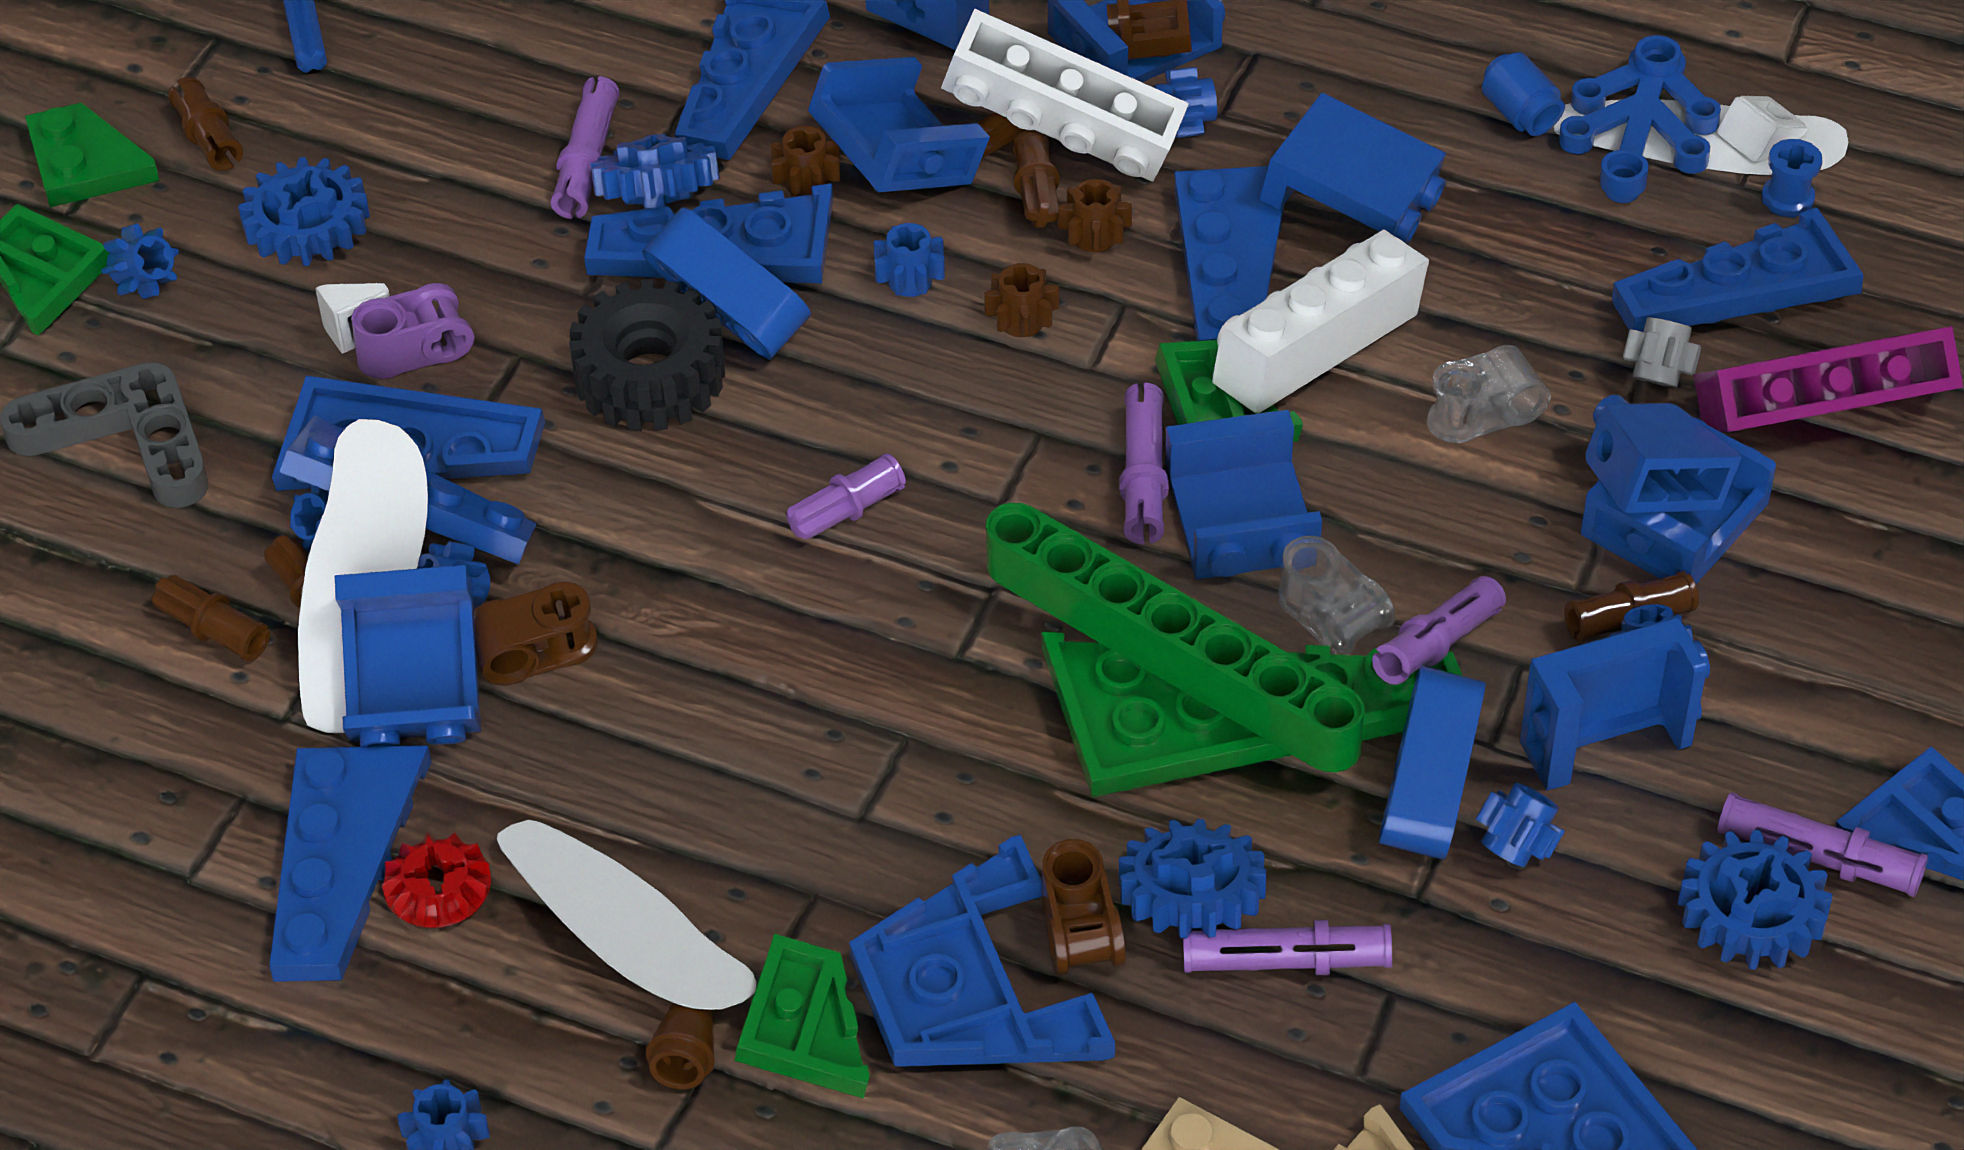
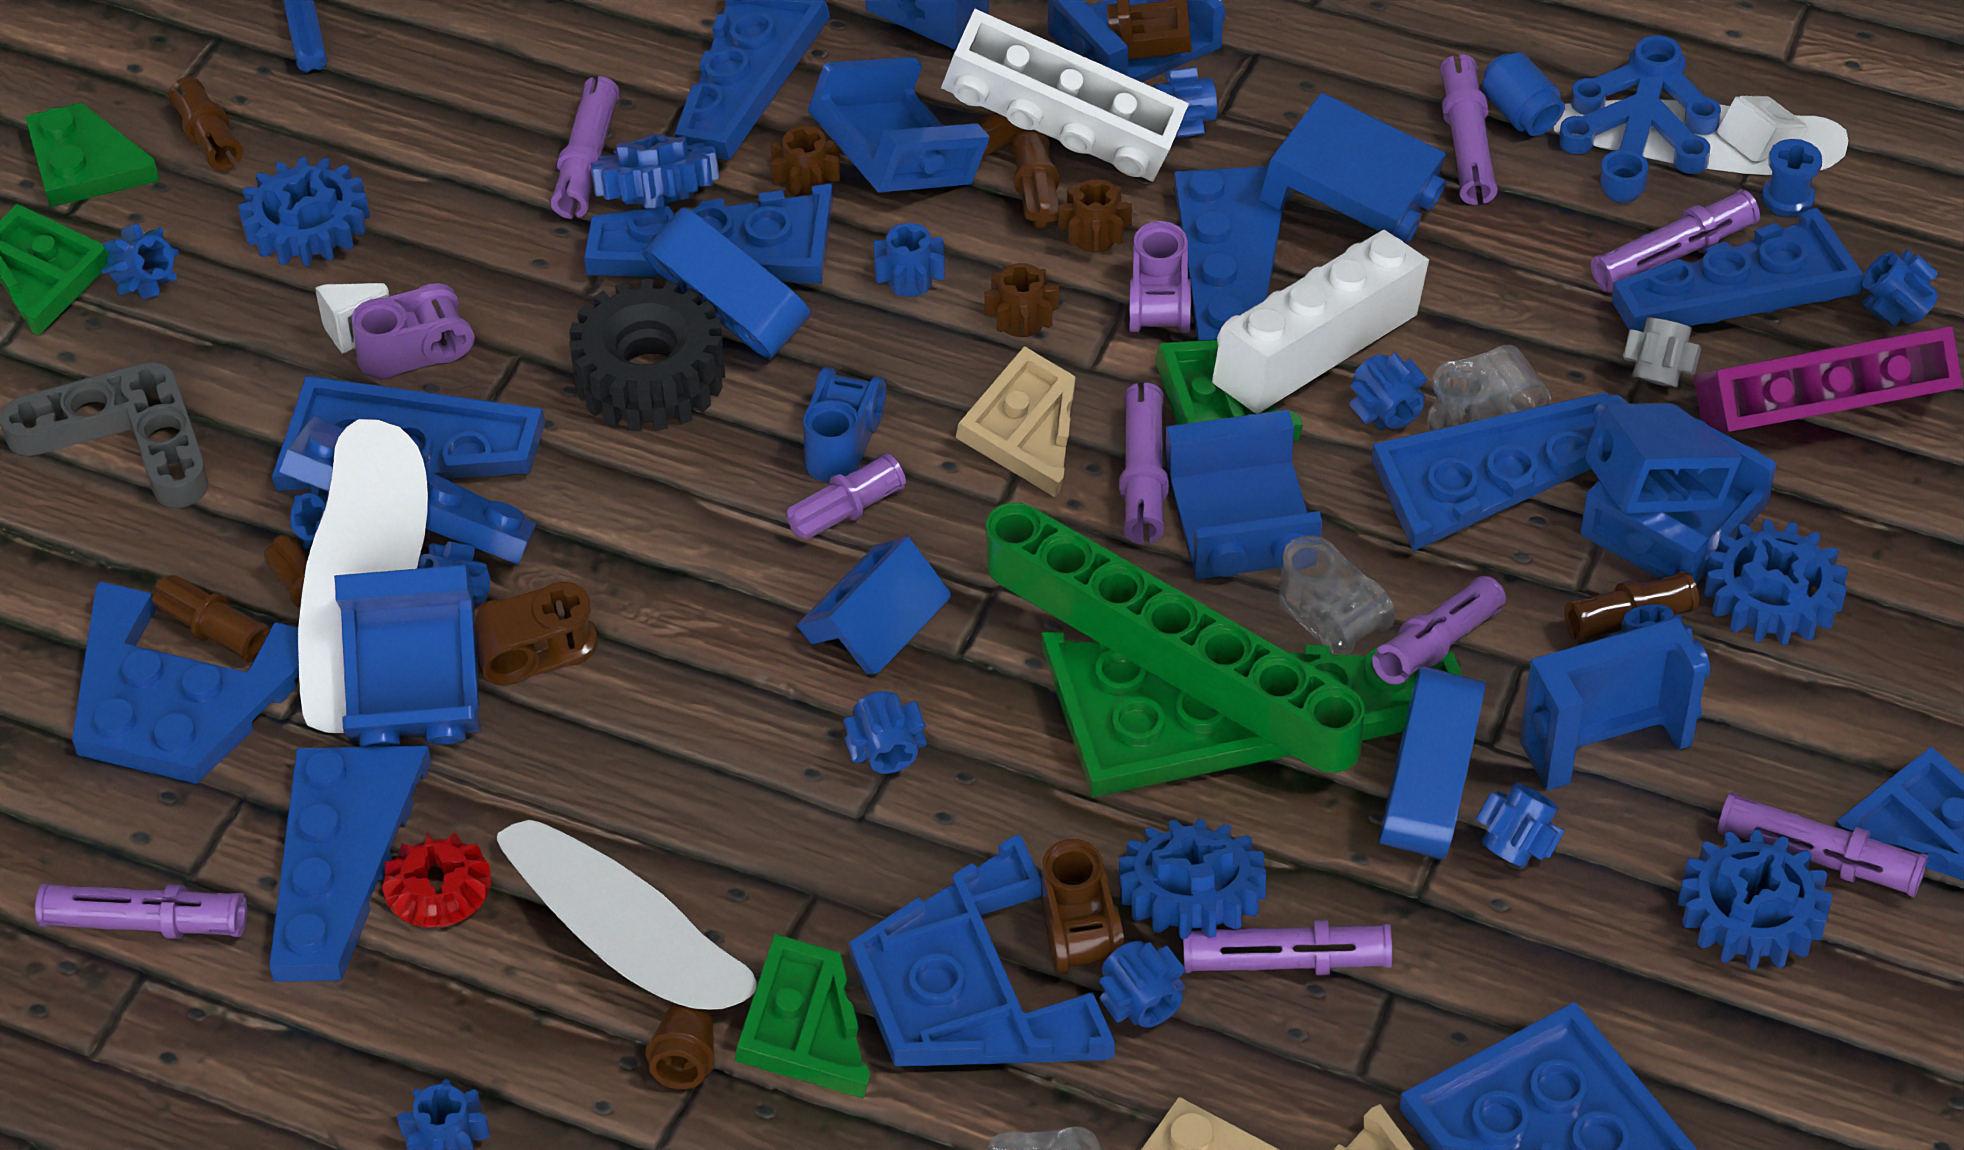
none -> medium lavender pin [35,883,247,939]
none -> blue wing [72,581,299,784]
none -> blue panel [797,536,951,675]
none -> blue piece [803,367,887,483]
none -> blue gear [843,691,927,774]
none -> tan wing [955,346,1076,497]
none -> blue gear [1099,941,1186,1028]
none -> medium lavender piece [1129,221,1191,333]
none -> blue gear [1349,353,1428,430]
none -> blue wing [1371,392,1608,552]
none -> medium lavender pin [1440,54,1498,205]
none -> medium lavender pin [1591,189,1760,293]
none -> blue gear [1704,519,1848,645]
none -> blue gear [1862,250,1938,327]

